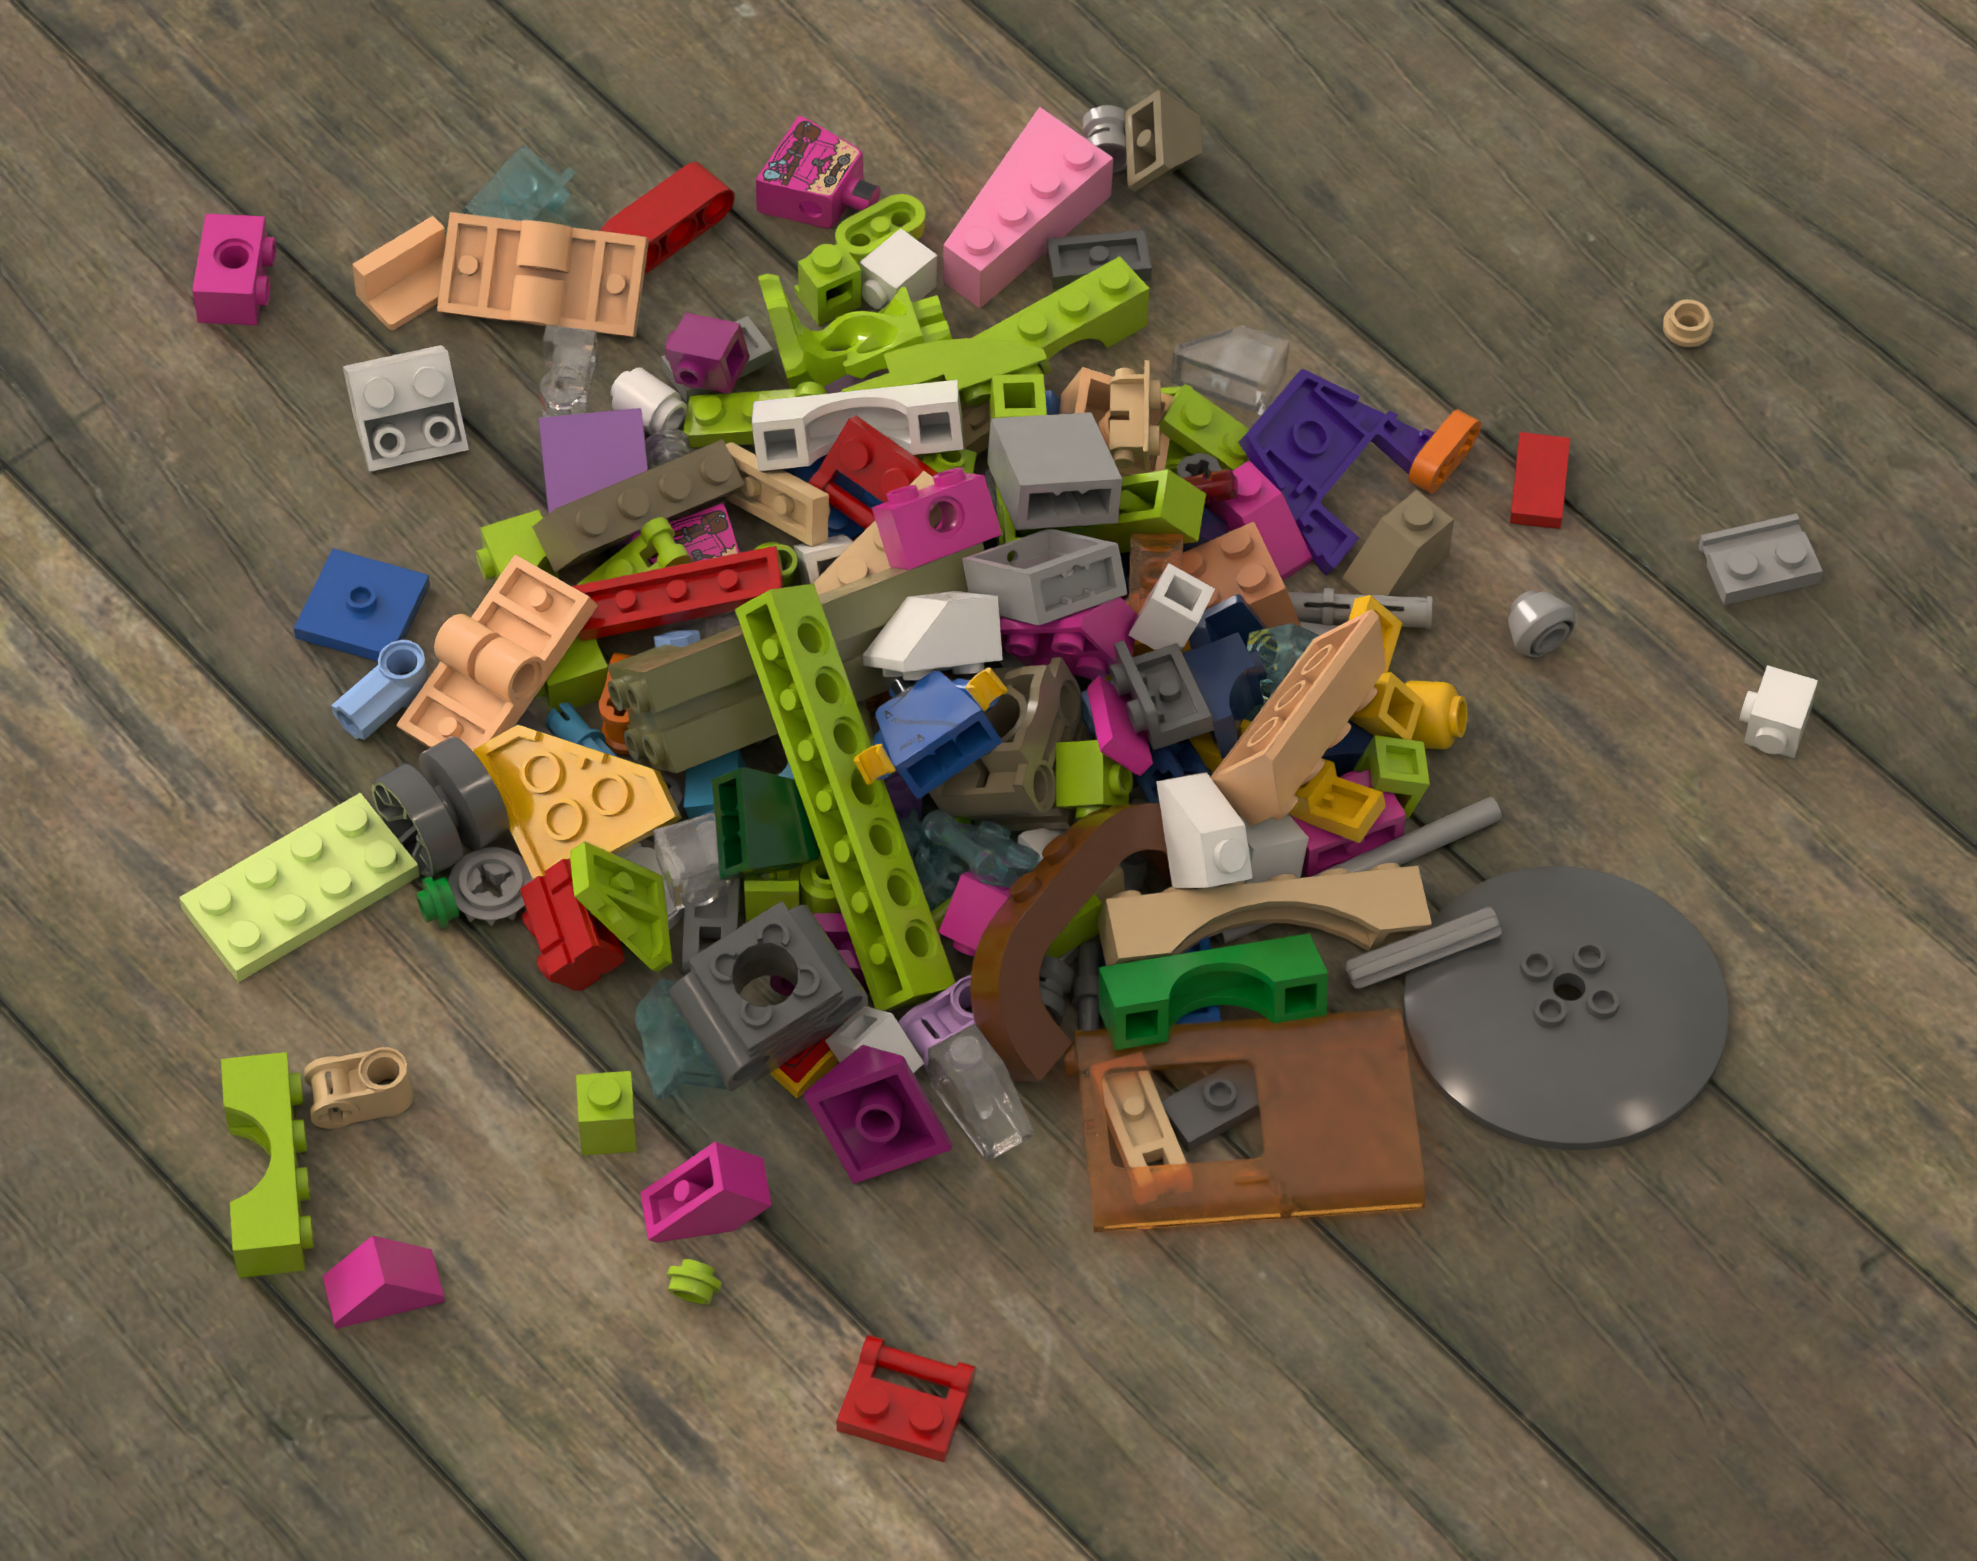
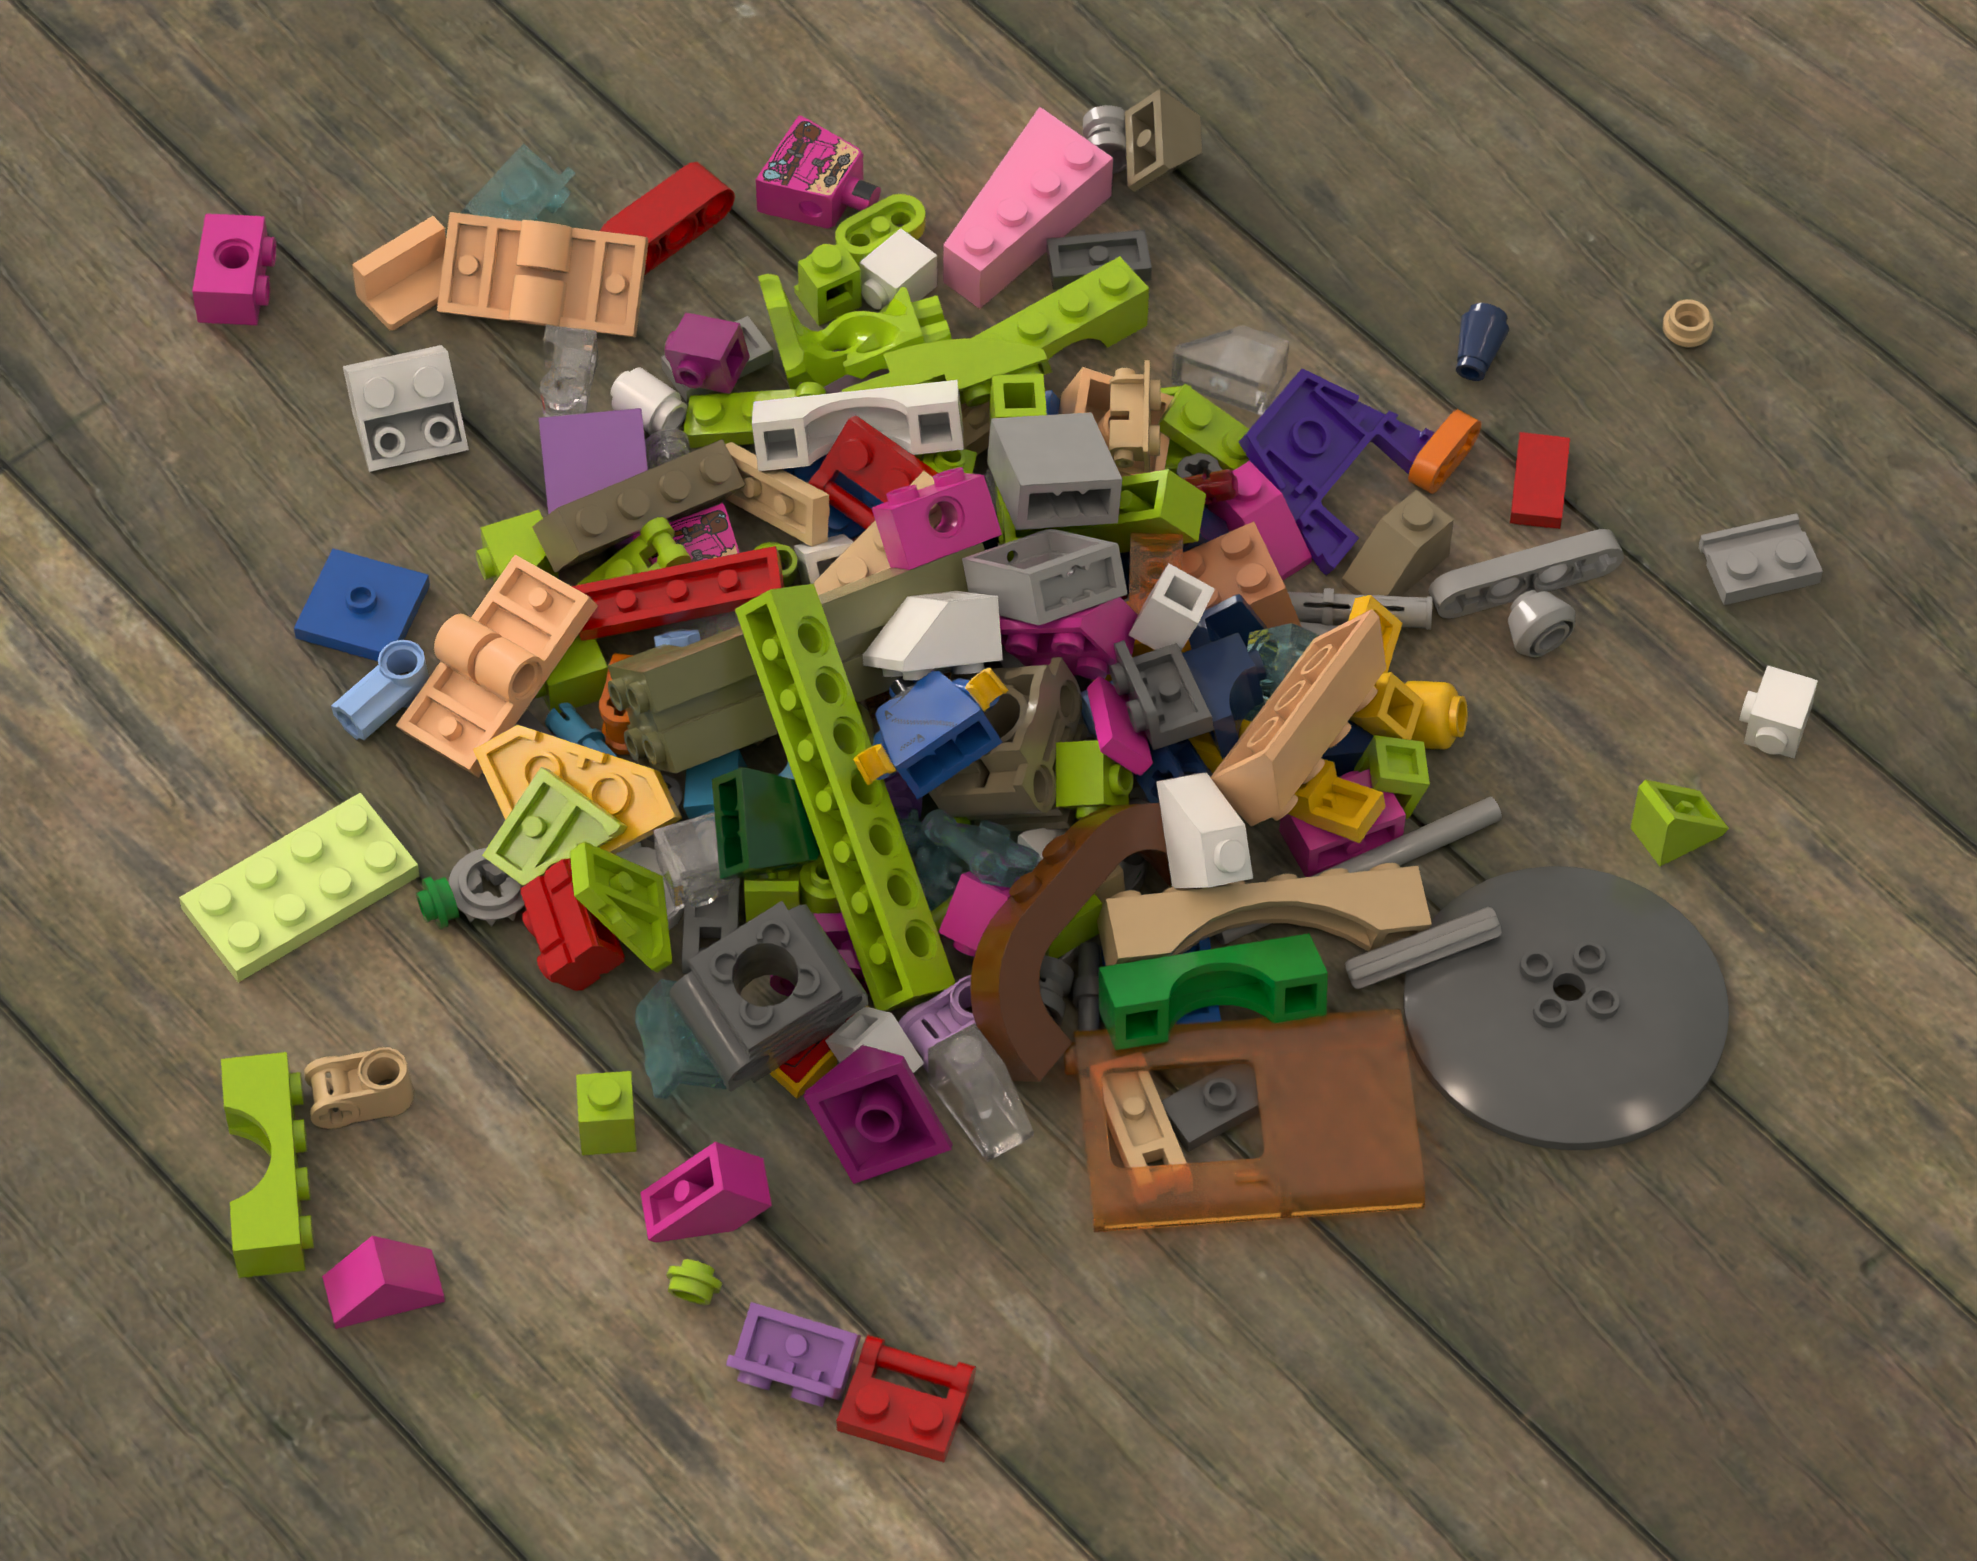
dark grey wheel [371,736,510,877] -> none
white brick [1239,814,1309,884] -> none
none -> lime wing [482,767,628,886]
none -> medium lavender bracket [726,1302,861,1407]
none -> light grey beam [1428,529,1624,619]
none -> dark blue cone [1456,303,1509,381]
none -> lime slope [1631,779,1729,867]

